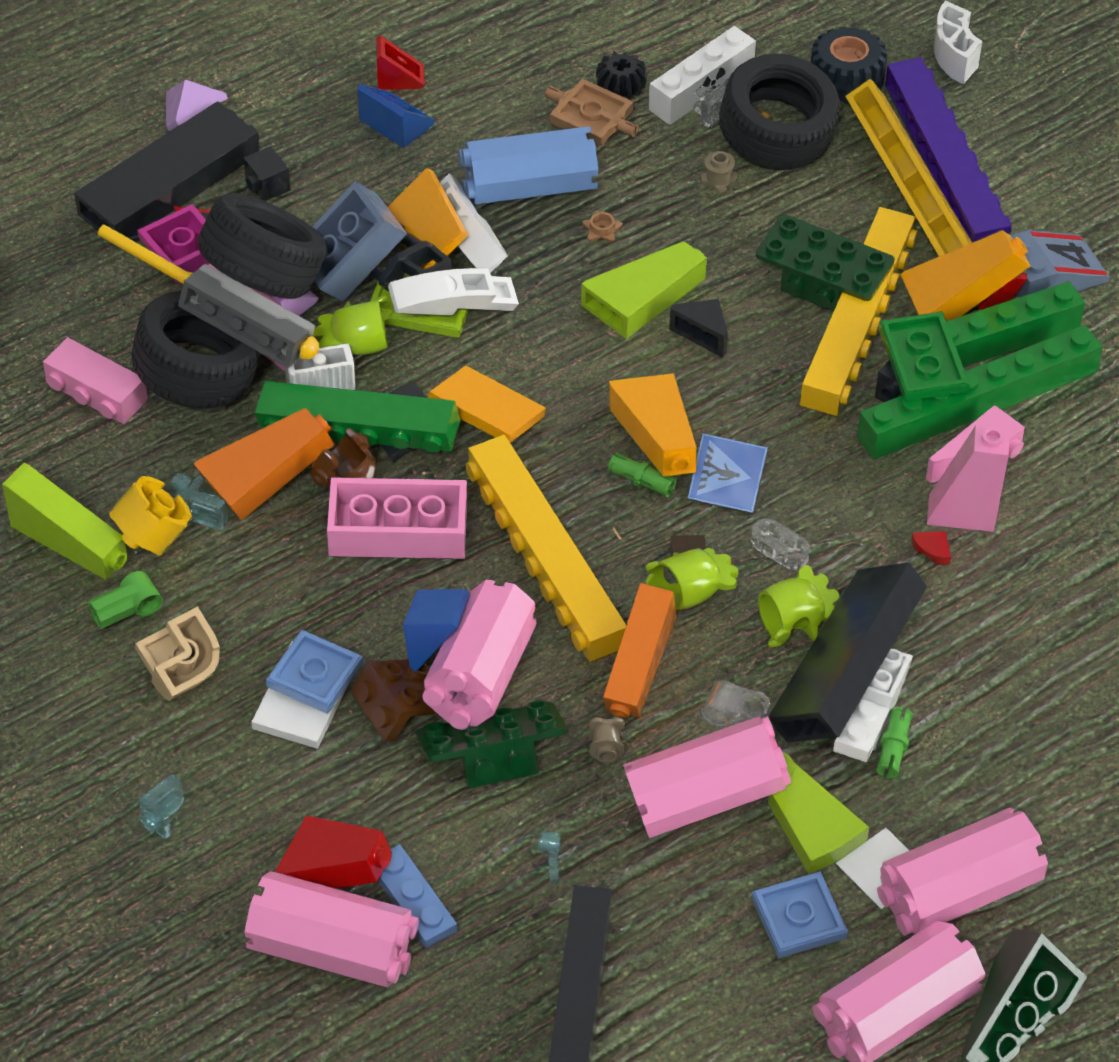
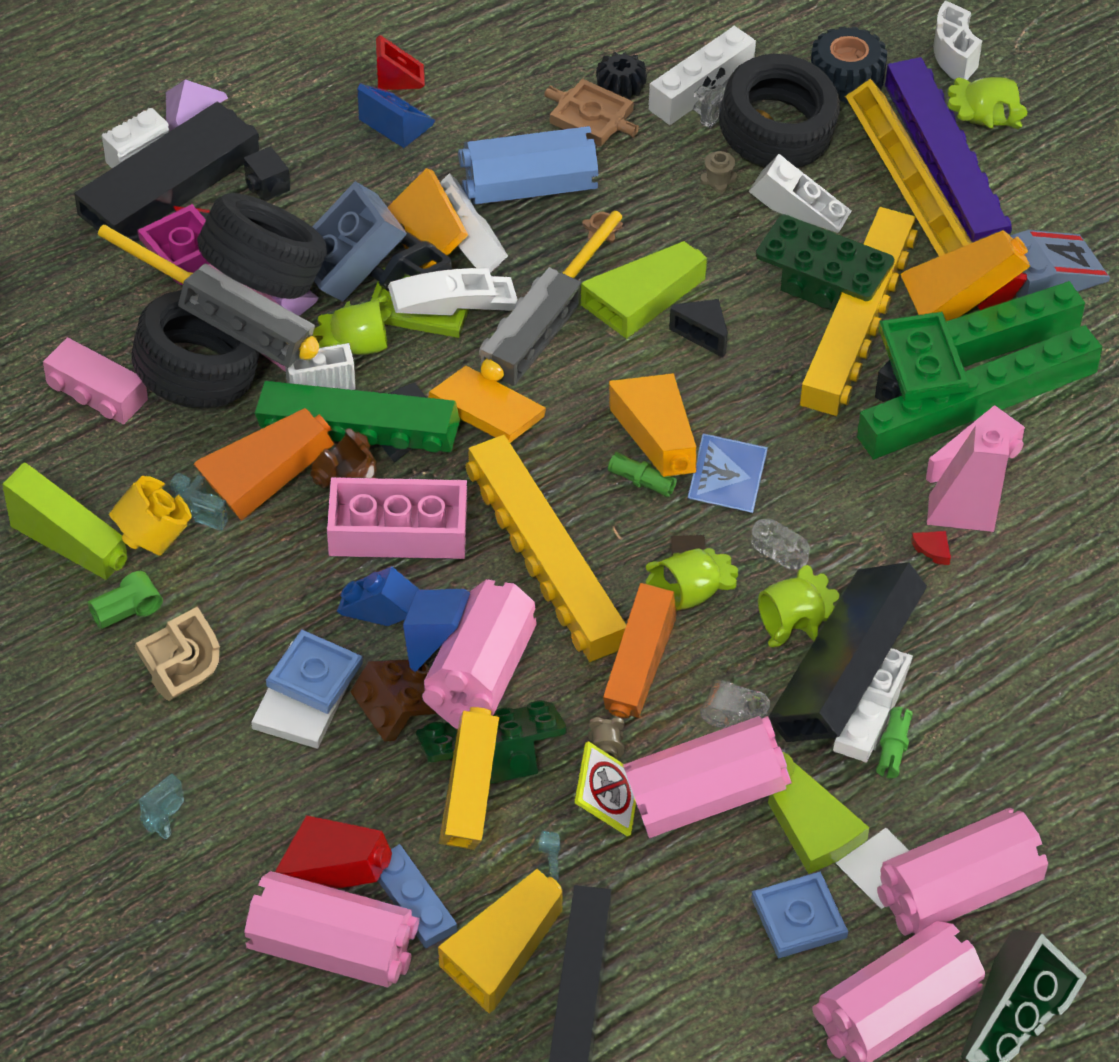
none -> white brick [102,108,169,168]
none -> blue slope [337,566,420,626]
none -> yellow slope [438,869,563,1014]
none -> yellow slope [439,707,499,850]
none -> piece [479,210,622,386]
none -> piece [574,742,636,836]
none -> white slope [749,154,852,233]
none -> lime piece [947,77,1028,129]

